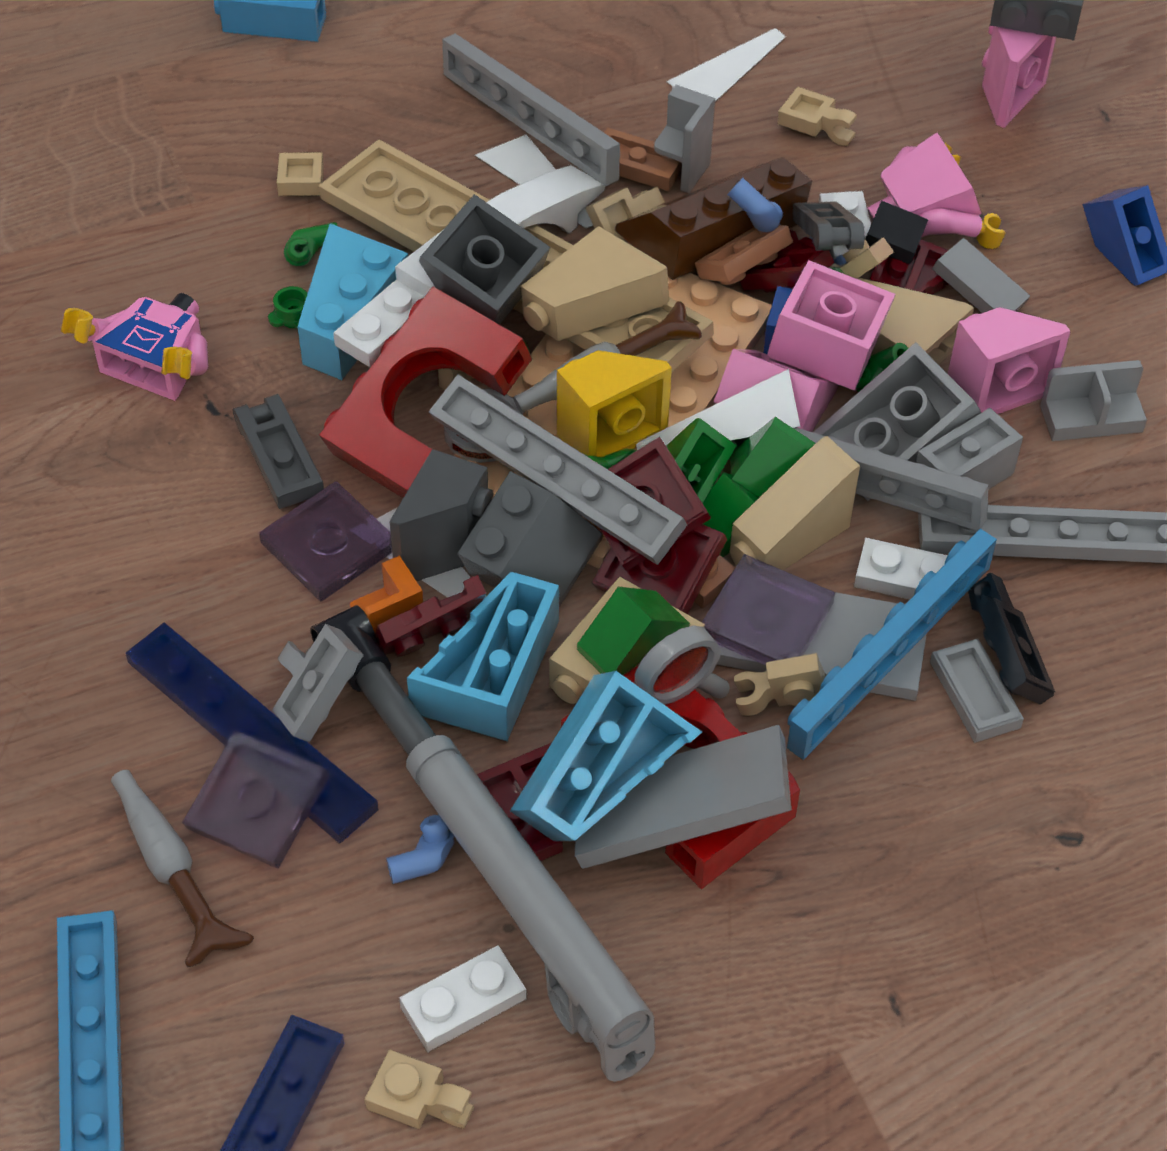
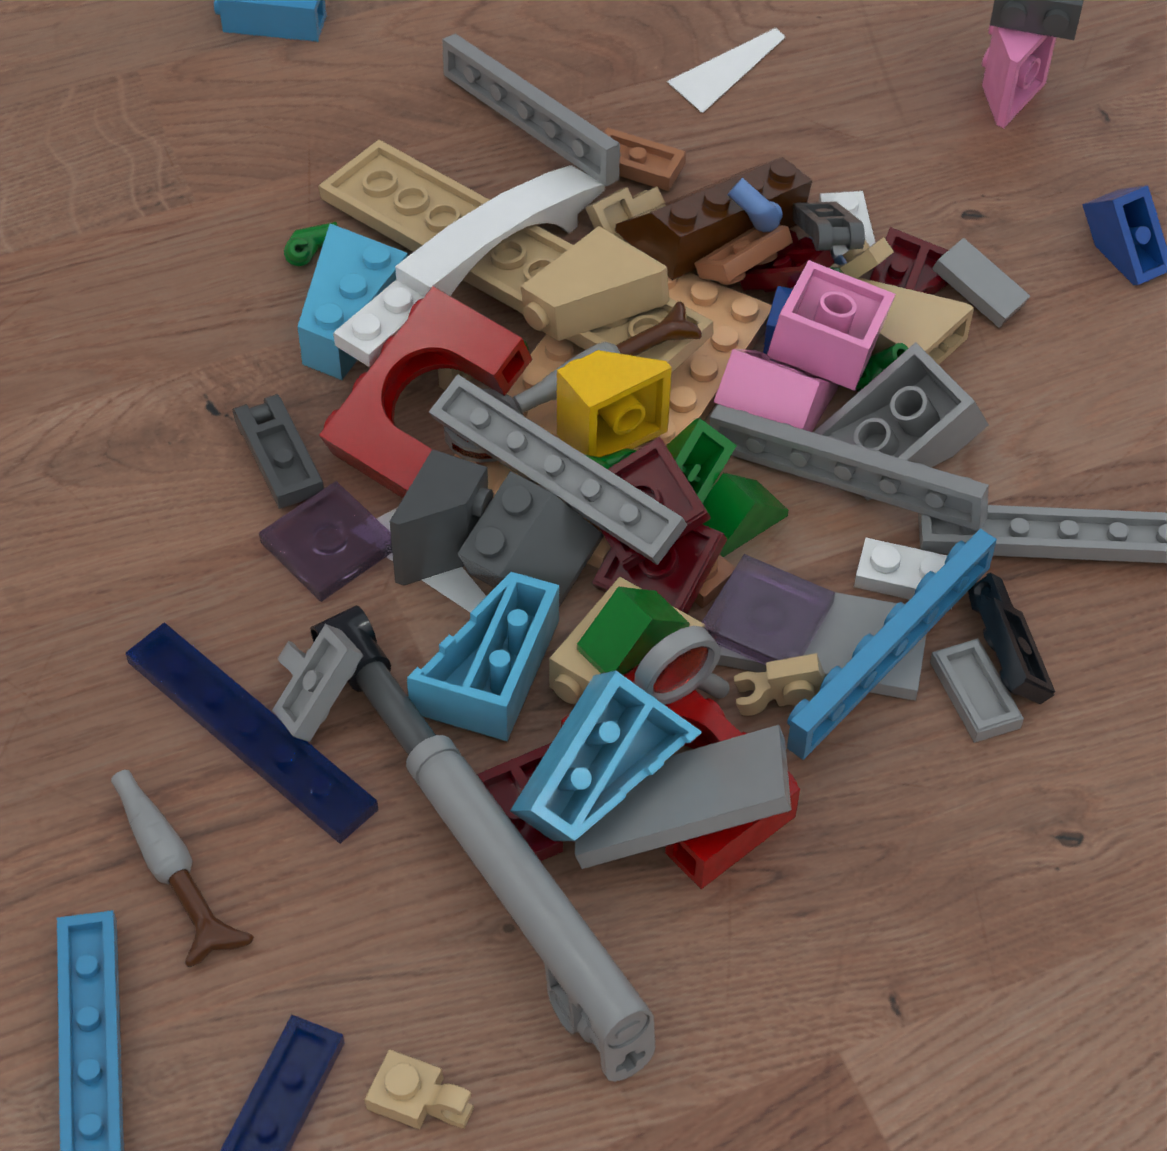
torso [61,293,208,401] -> none
clear purple tile [182,731,330,869] -> none
green plate [268,286,308,329] -> none
tan plate [277,152,324,196] -> none
orange panel [350,555,423,633] -> none
dark red wing [375,575,486,657] -> none
medium blue arm [386,815,454,884] -> none
white plate [399,945,526,1053] -> none
dark grey slope [419,194,550,325] -> none
white sticker [475,135,593,228] -> none
white sticker [636,369,800,450] -> none
light grey panel [654,85,715,193] -> none
green slope [730,417,816,498] -> none
tan slope [730,435,860,580] -> none
tan plate [778,87,856,146] -> none
black piece [865,200,928,264] -> none
bright pink torso [867,132,1006,249] -> none
light grey panel [916,408,1023,489] -> none
bright pink slope [948,307,1070,414] -> none
light grey panel [1040,360,1147,441] -> none

